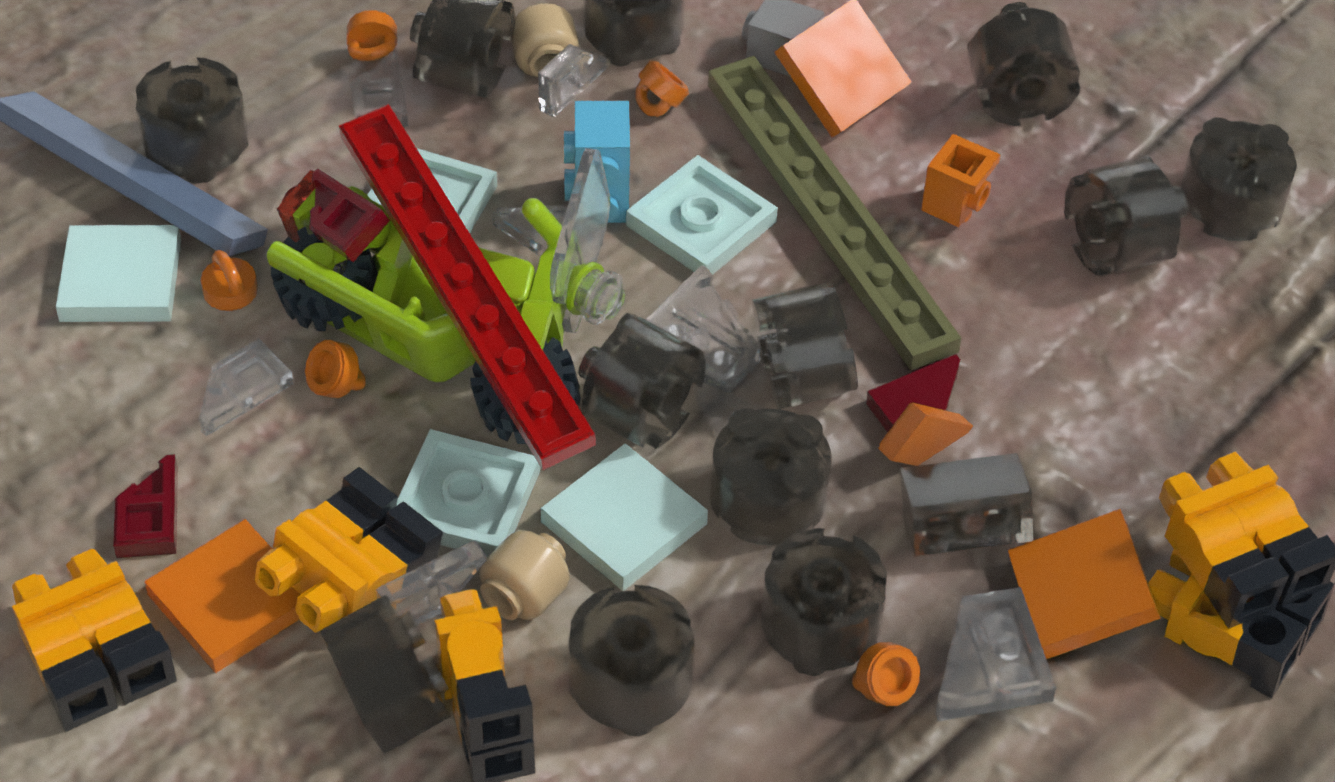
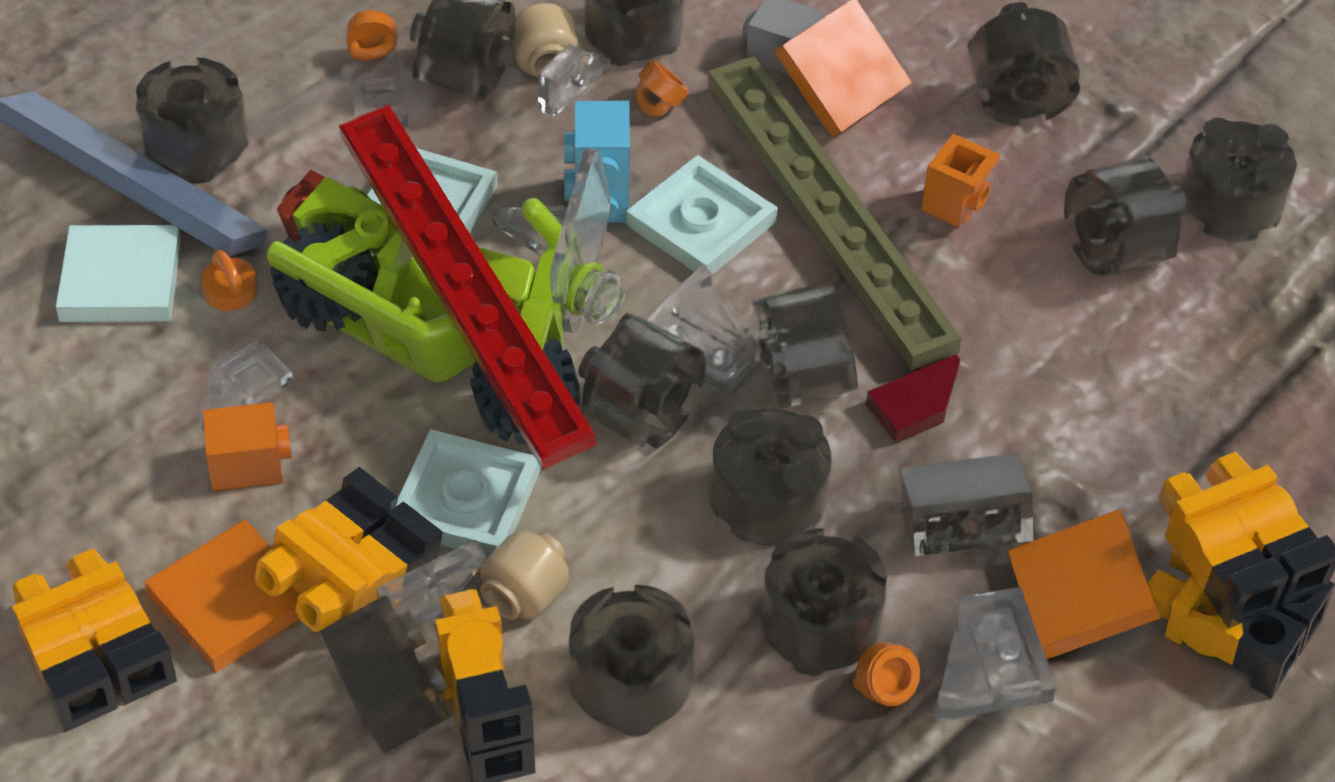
dark red tile [113,454,178,558] -> none
orange tile [305,340,366,398] -> none
dark red tile [309,168,390,262] -> none
light aqua tile [541,443,708,591] -> none
orange tile [878,403,973,466] -> none
none -> orange brick [203,402,292,491]

